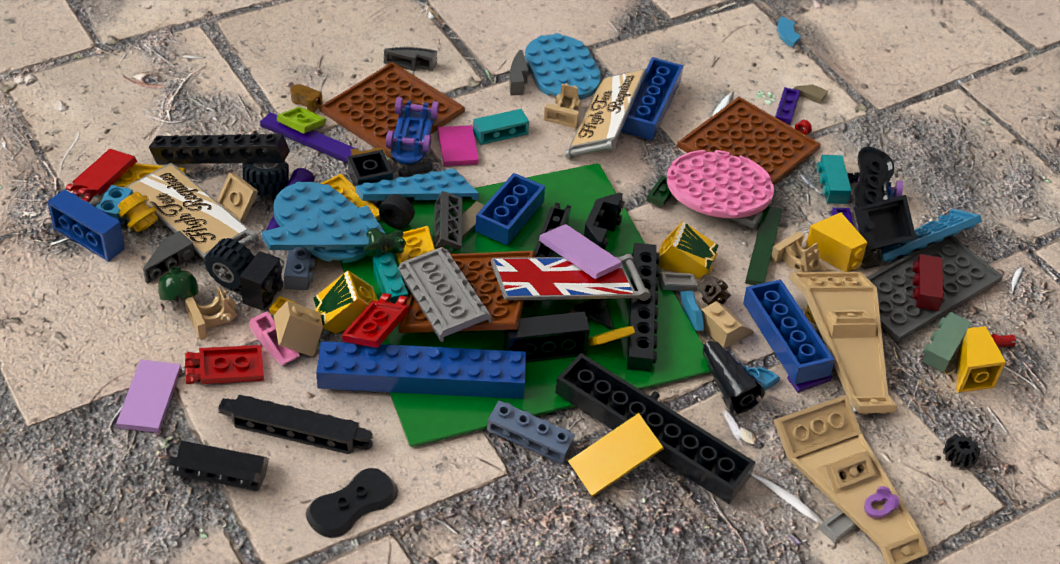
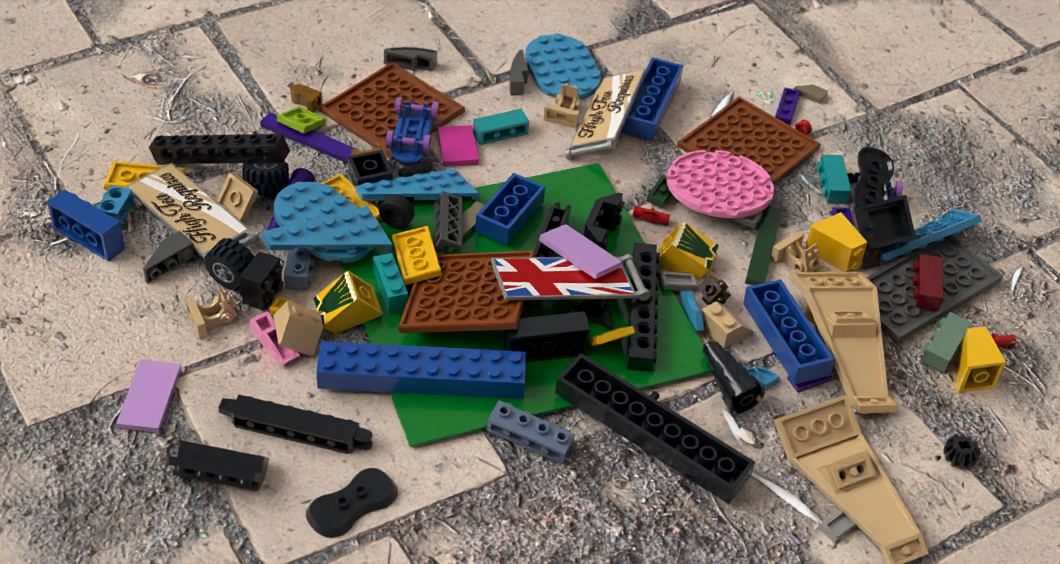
red tile [65,149,137,202] -> none
yellow piece [118,192,158,232] -> none
dark green cylinder [158,267,199,300] -> none
red tile [185,345,264,384] -> none
red tile [341,293,411,348] -> none
dark green animal [364,228,406,257] -> none
light grey ladder [398,247,492,342] -> none
yellow tile [568,413,663,497] -> none
dark azure tile [777,16,801,48] -> none
medium lavender piece [864,486,899,519] -> none
none -> red pin [632,205,671,226]

